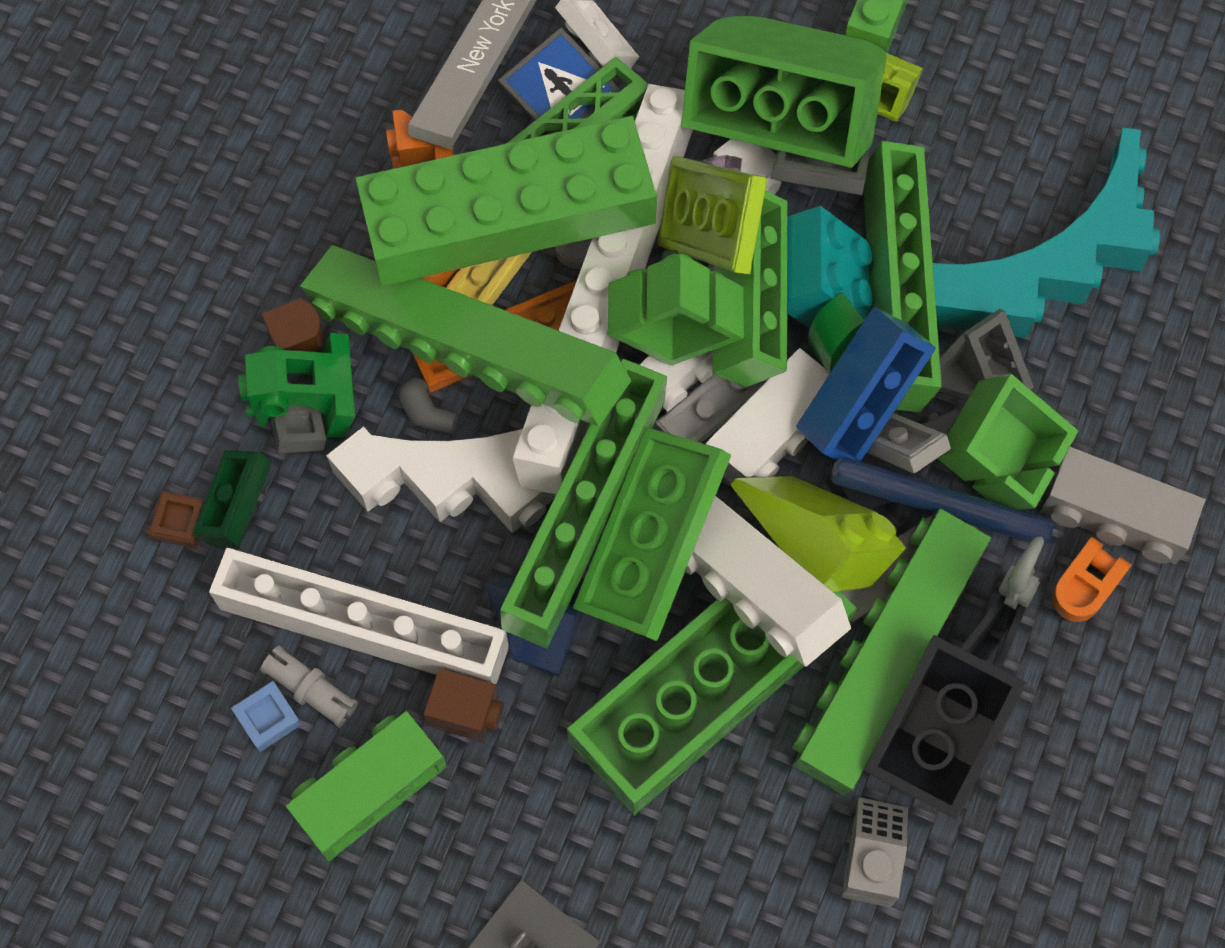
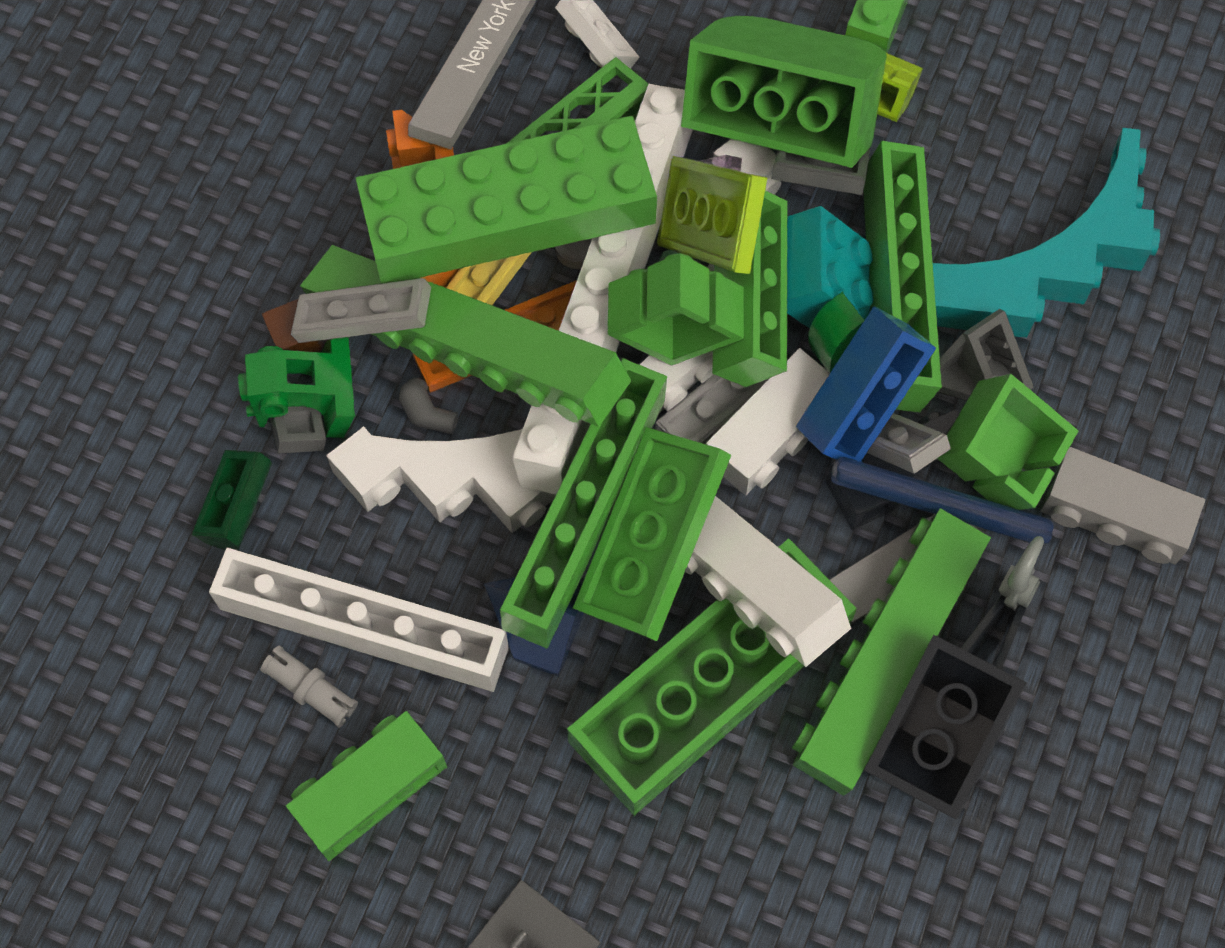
reddish brown tile [147,490,205,549] -> none
medium blue plate [231,681,302,752] -> none
reddish brown brick [423,668,504,743] -> none
piece [497,27,621,135] -> none
lime slope [731,476,906,592] -> none
light grey slope [841,797,908,908] -> none
orange plate [1052,537,1132,622] -> none
none -> light grey tile [291,278,431,343]

